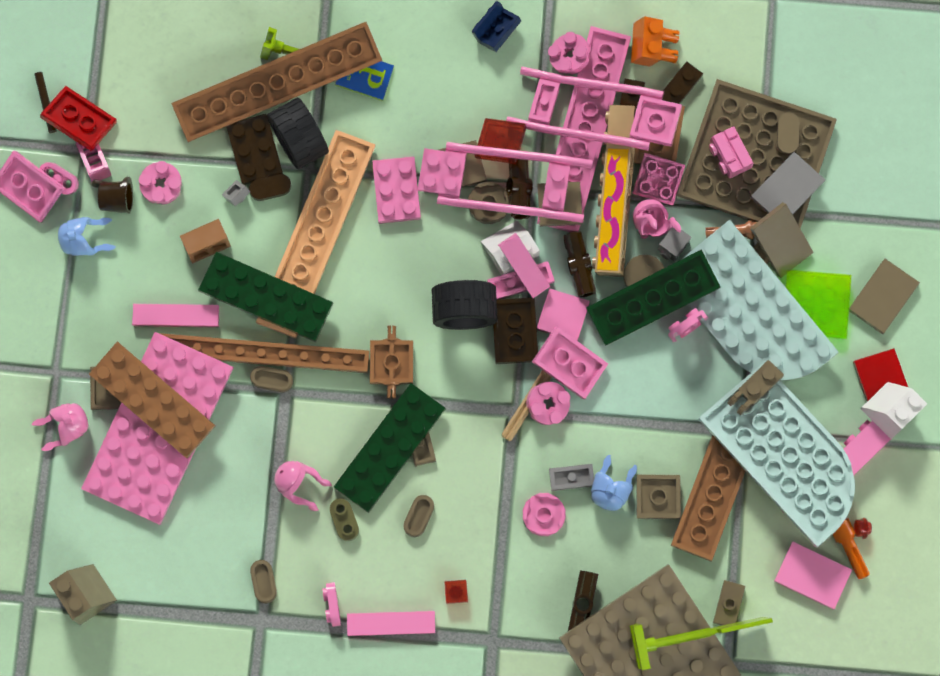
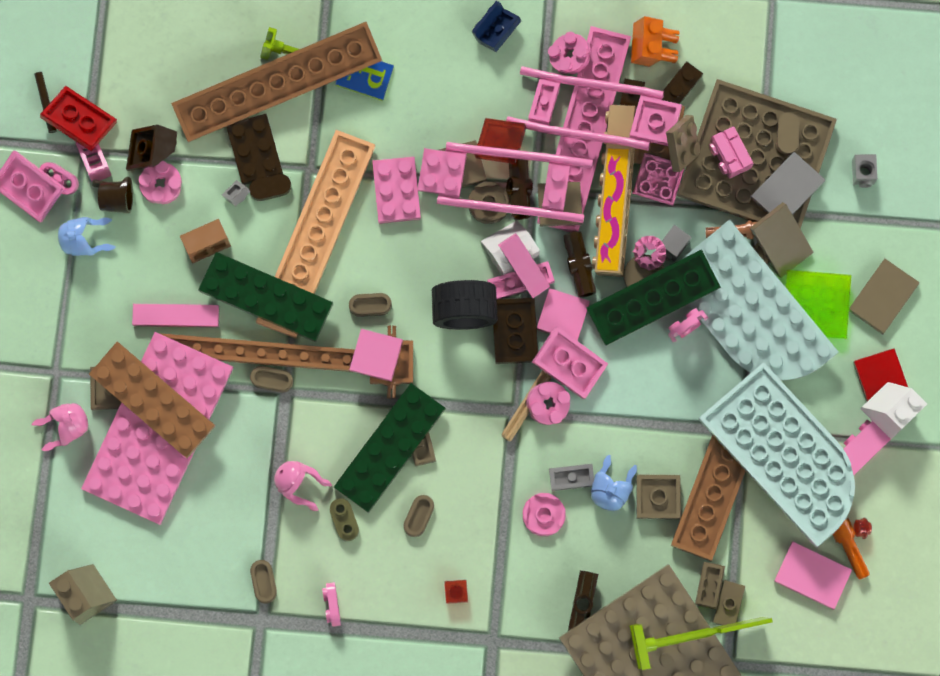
black tyre [267,97,329,170] -> none
bright pink tile [347,611,435,636] -> none
bright pink hair [633,199,681,239] -> none
dark tan hinge [727,360,784,416] -> none
none -> dark brown slope [126,124,177,171]
none -> dark tan tile [349,293,392,317]
none -> bright pink tile [349,329,403,382]
none -> bright pink gear [633,236,666,270]
none -> dark tan plate [666,115,700,172]
none -> dark tan plate [695,562,725,610]
none -> light grey brick [852,154,878,188]

